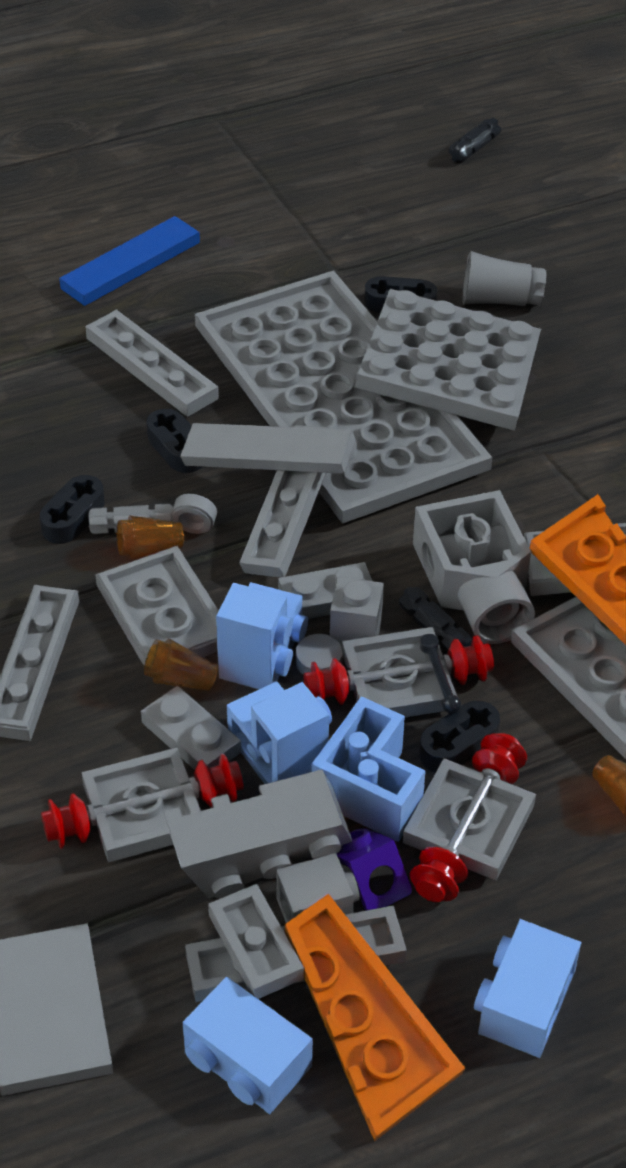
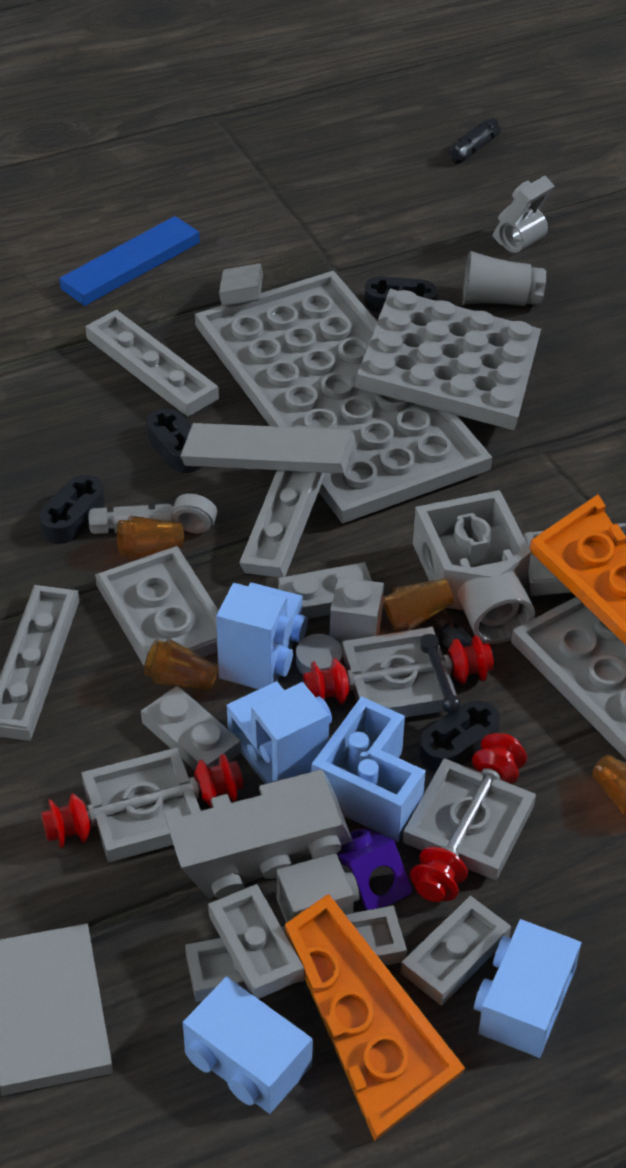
none -> light grey tile [219,263,263,306]
none -> clear orange cone [382,578,455,631]
none -> light grey plate [401,895,511,1006]
none -> light grey plate [492,176,555,253]

